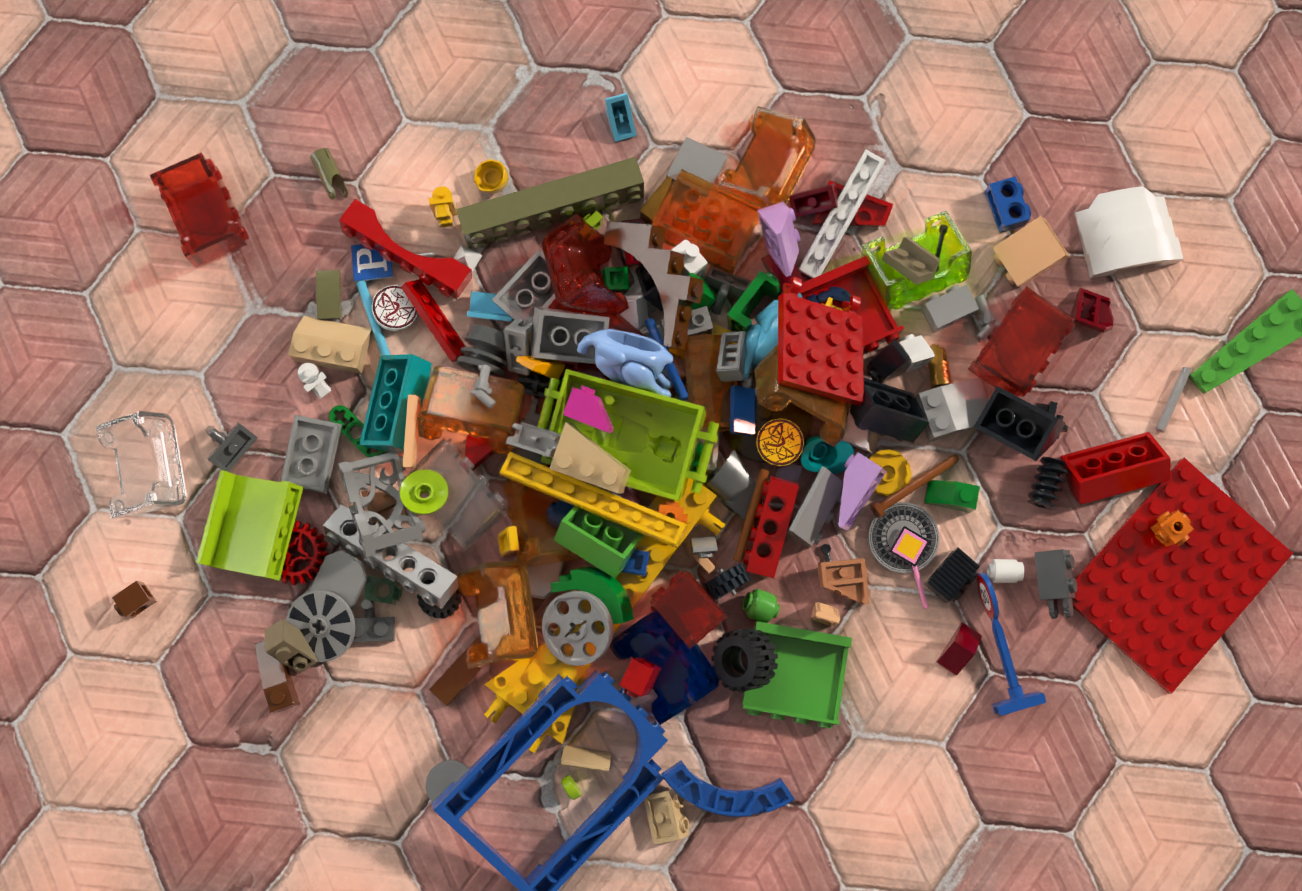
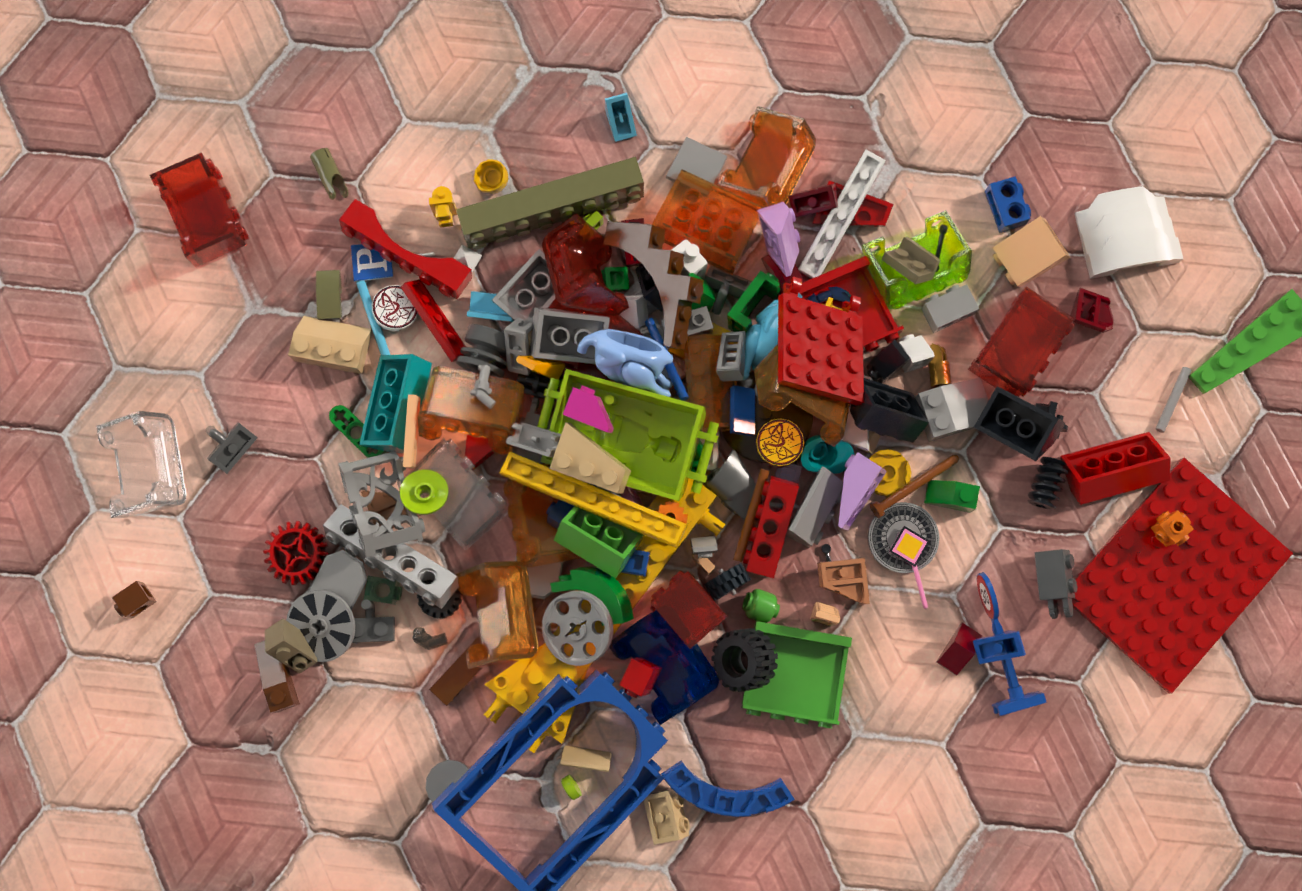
lime panel [196,470,303,581] -> none
light grey tile [280,415,342,494] -> none
white hips [298,363,331,399] -> none
yellow tile [497,526,519,557] -> none
pearl gold slope [640,176,672,226] -> none
black brick [924,547,980,603] -> none
light grey piece [975,294,1000,341] -> none
white brick [987,559,1024,583] -> none
none -> clear smoke arm [412,627,448,650]
none -> blue slope [973,630,1026,664]

